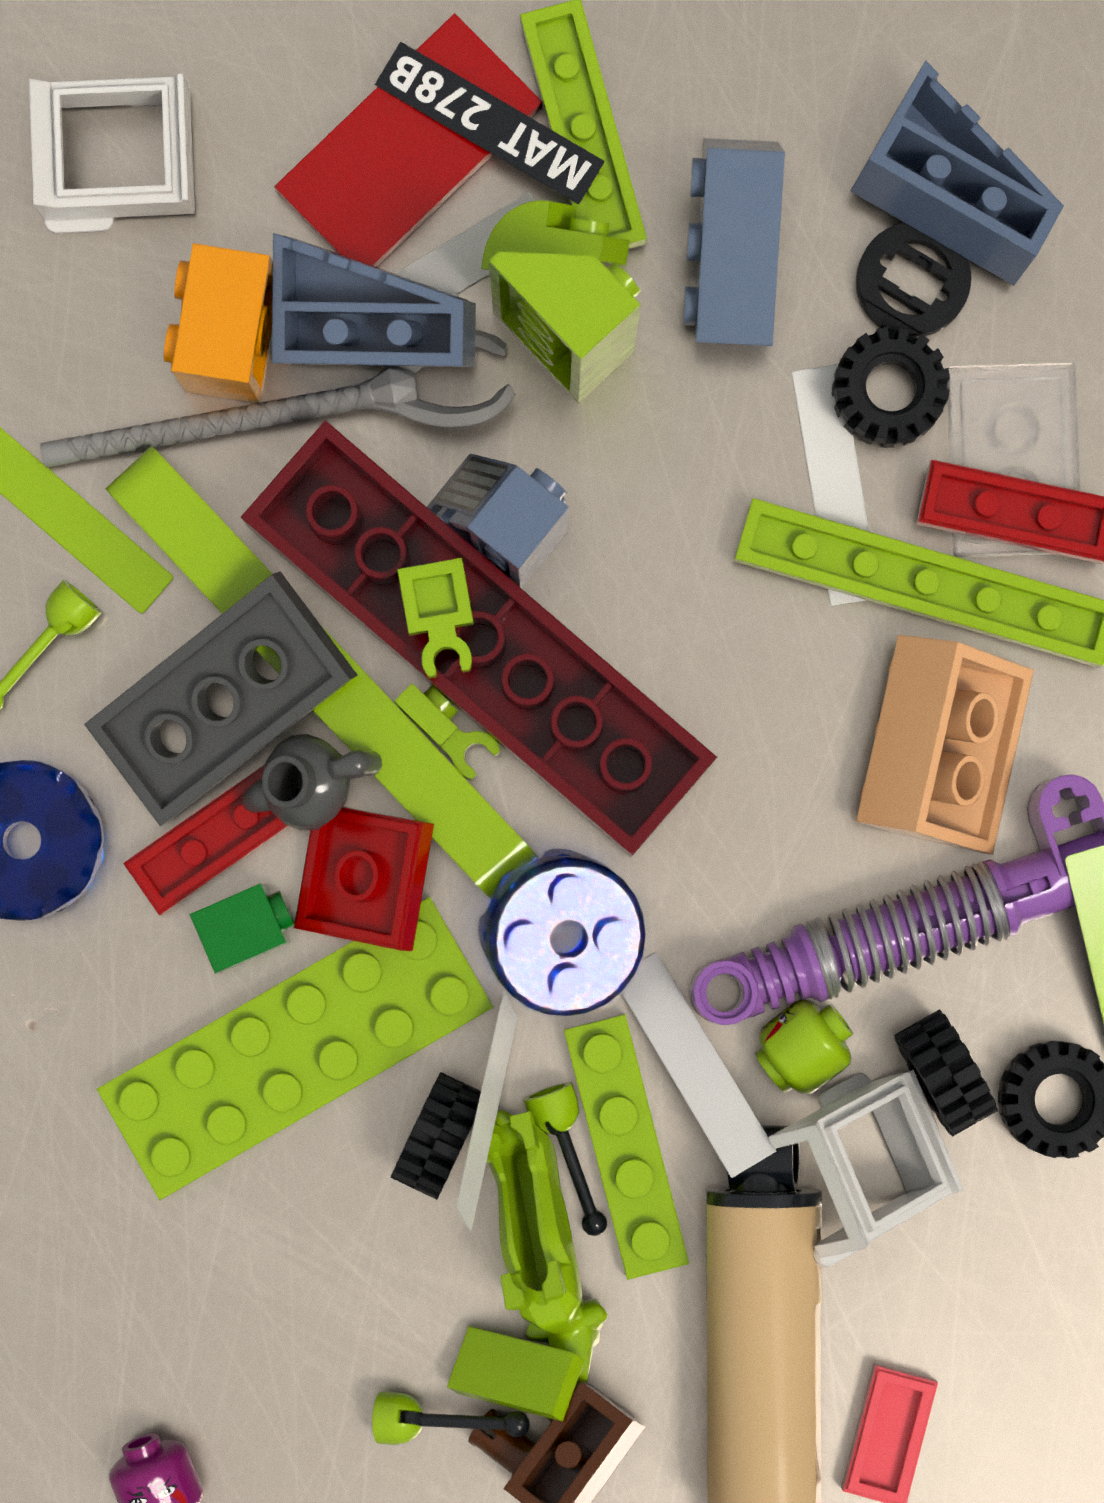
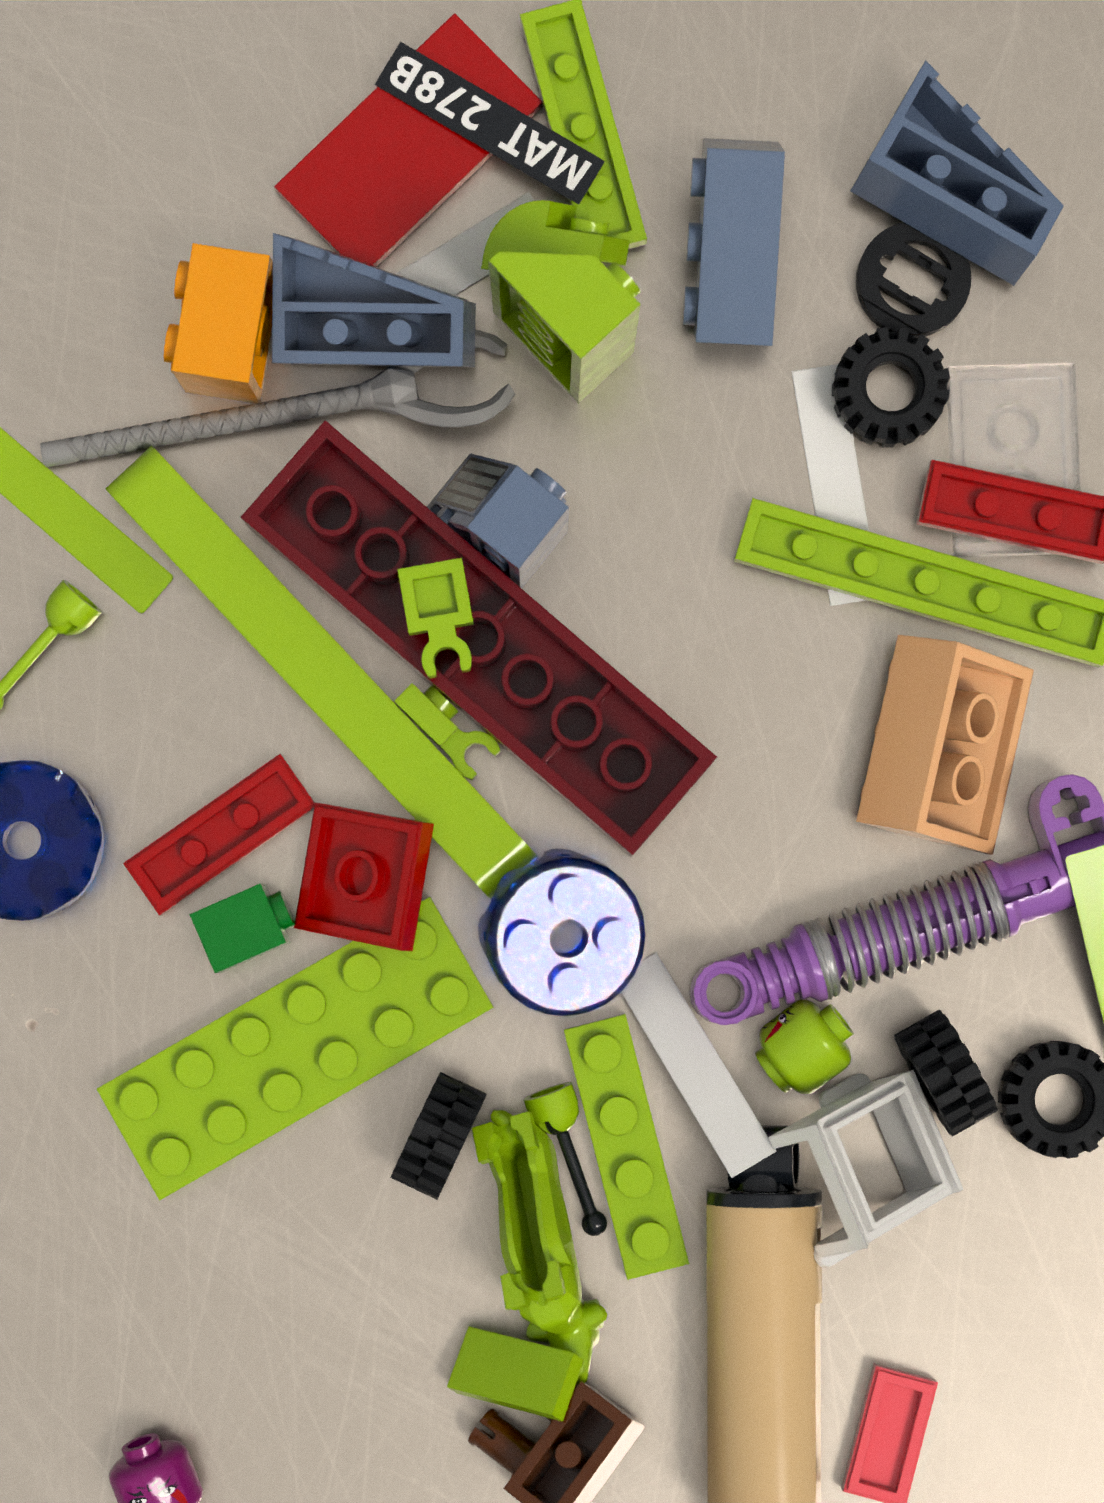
white piece [29,74,195,234] -> none
dark grey plate [84,571,358,826] -> none
dark grey piece [241,734,382,830] -> none
hinge [372,1392,530,1445] -> none
white sticker [455,990,518,1233] -> none

